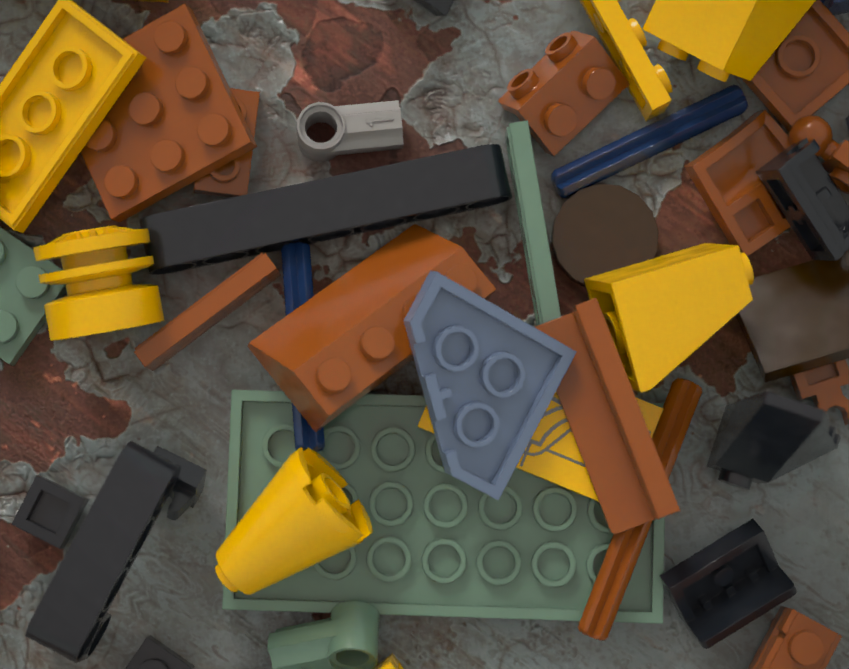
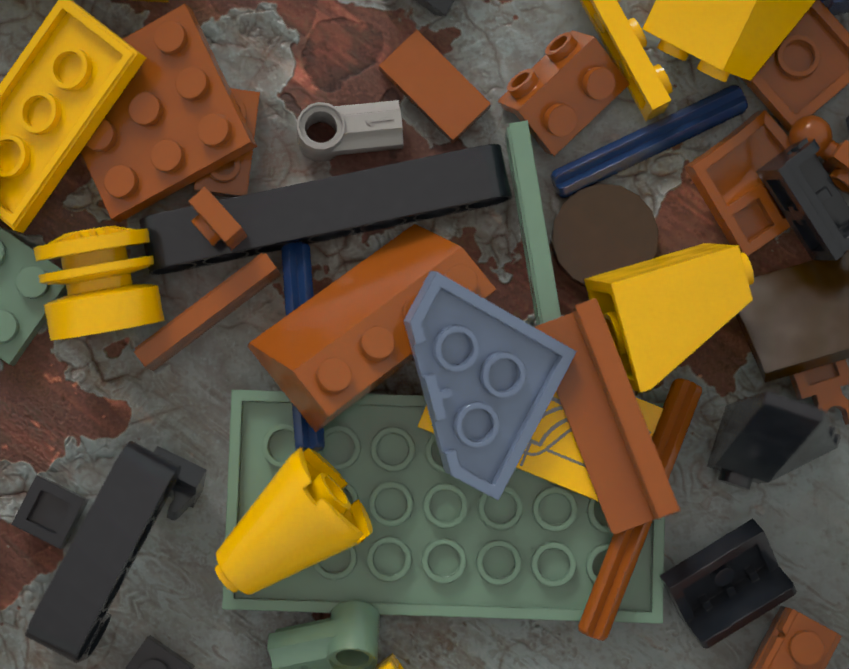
none -> dark orange plate [188,187,247,251]
none -> dark orange tile [379,29,491,144]

